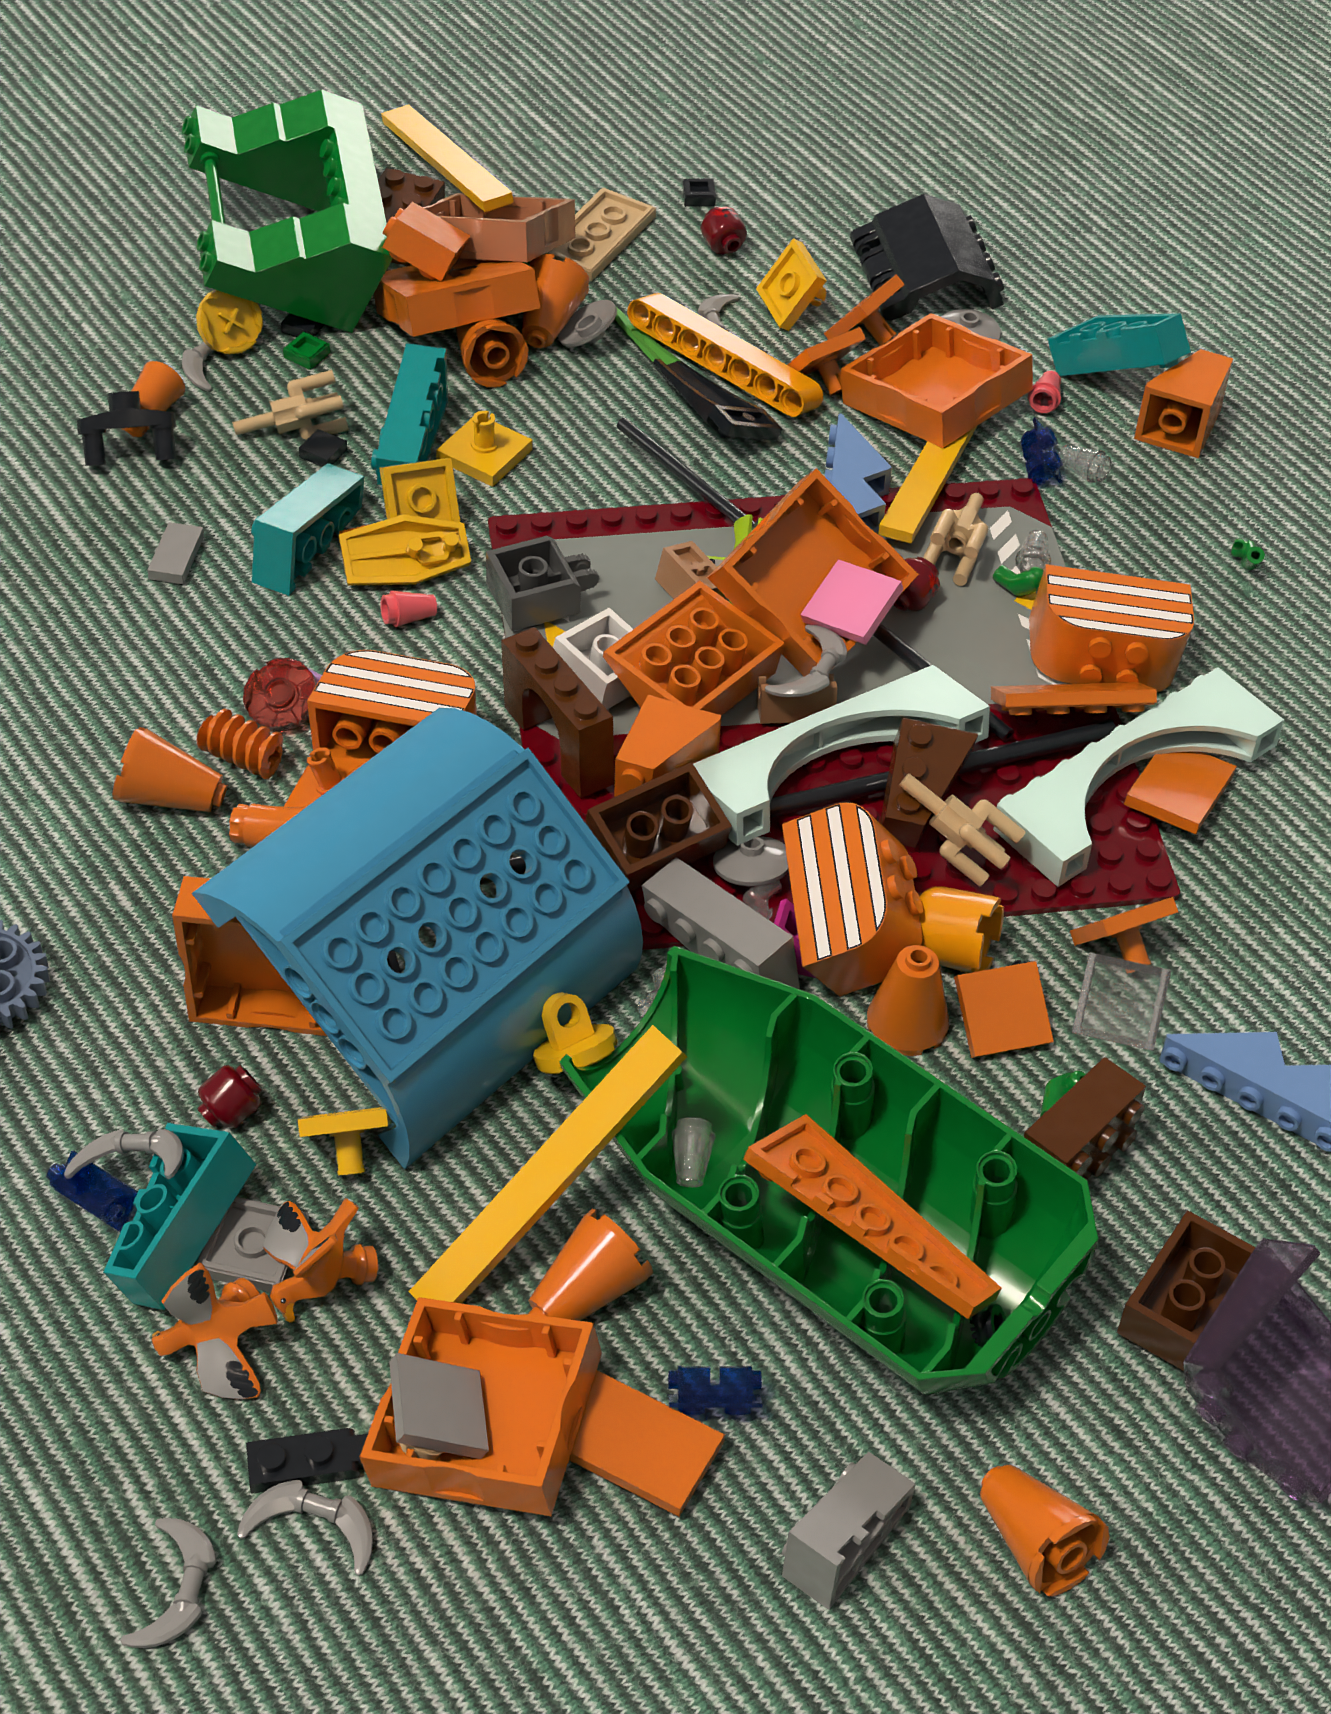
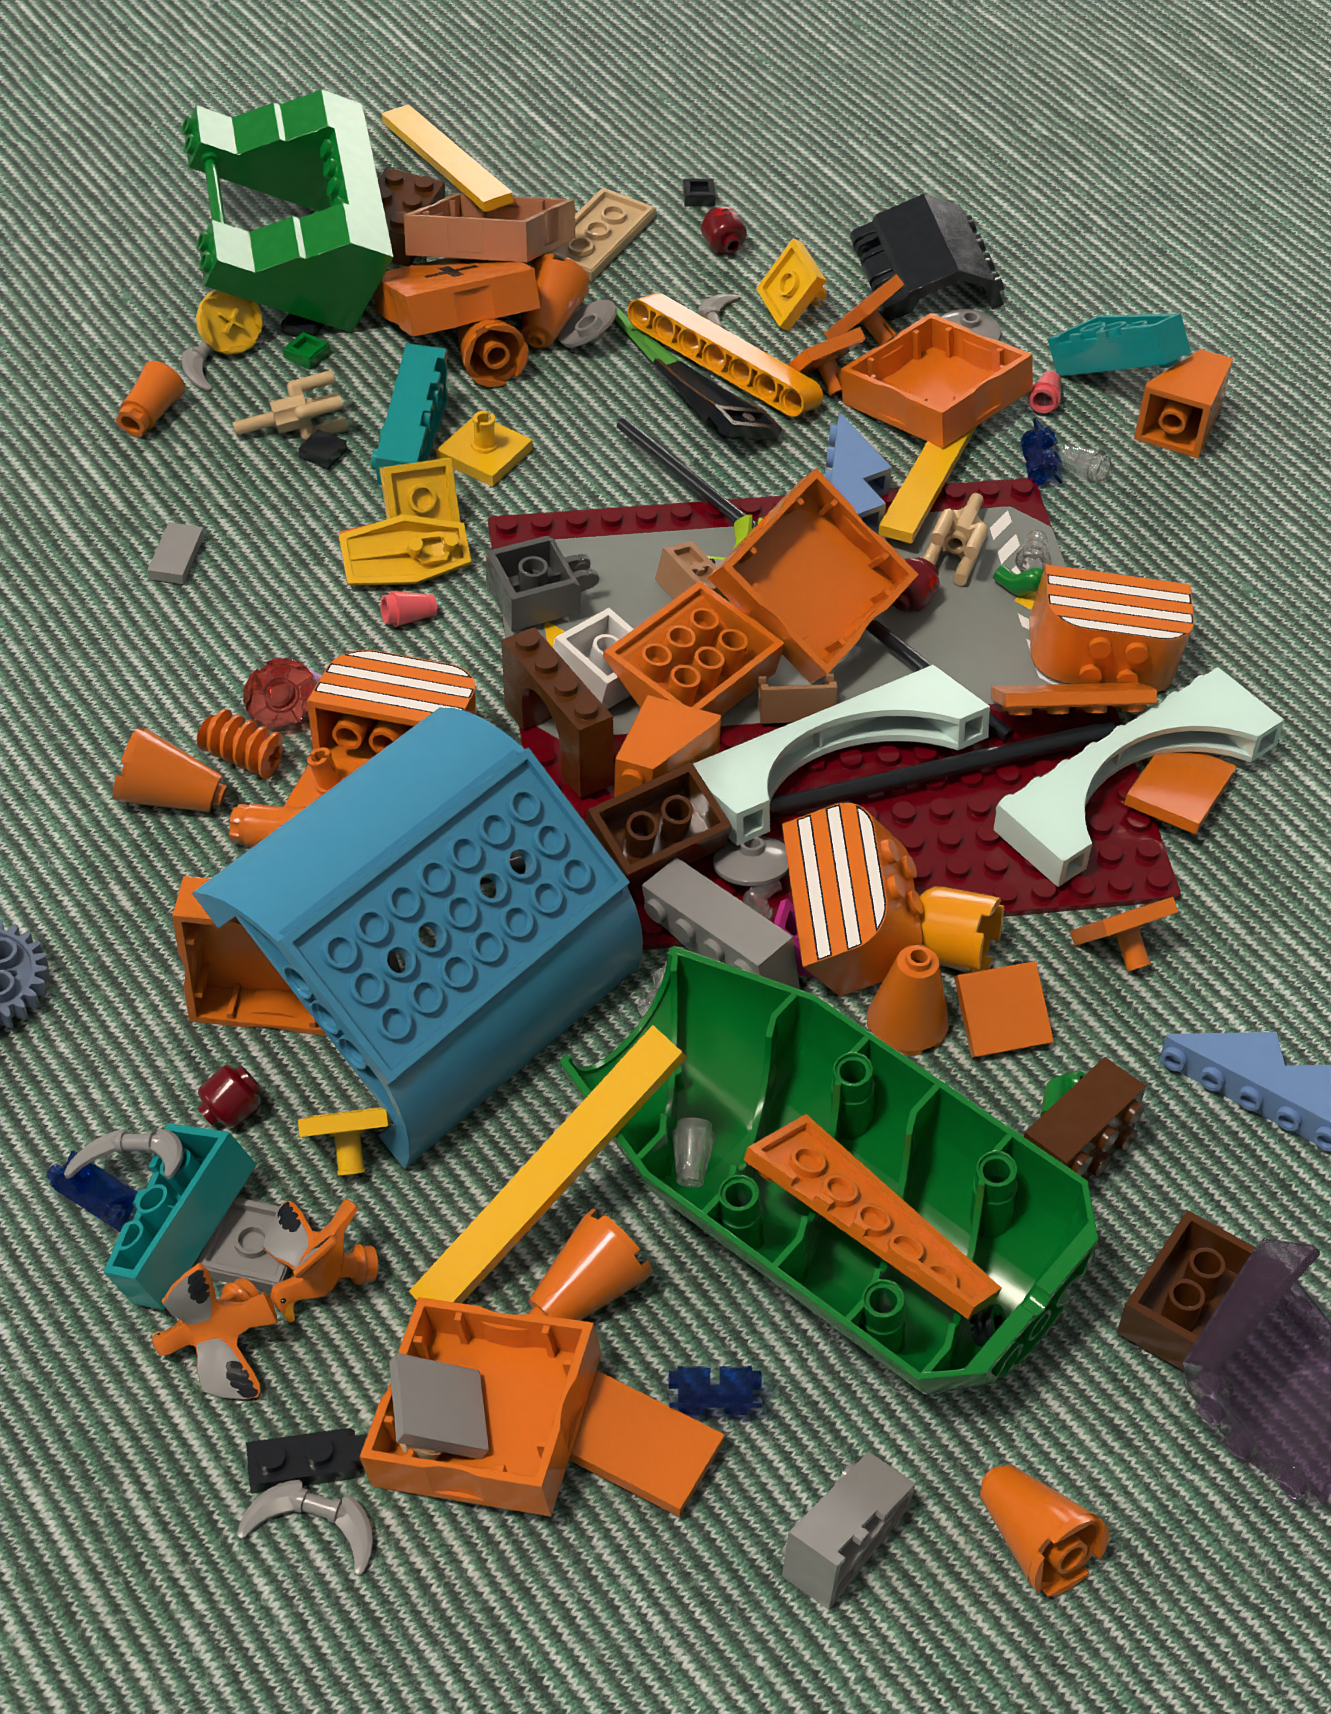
black connector [76,391,177,466] -> none
light grey piece [120,1518,216,1648] -> none
teal wedge [251,463,364,596] -> none
orange brick [382,202,470,281] -> none
yellow tile [533,992,618,1074] -> none
light grey piece [765,624,847,697] -> none
bright pink tile [800,559,903,645] -> none
reddish brown wedge [880,718,979,848] -> none
tan plant [899,773,1026,887] -> none
clear slope [1072,952,1172,1051] -> none
green arm [1231,538,1265,570] -> none

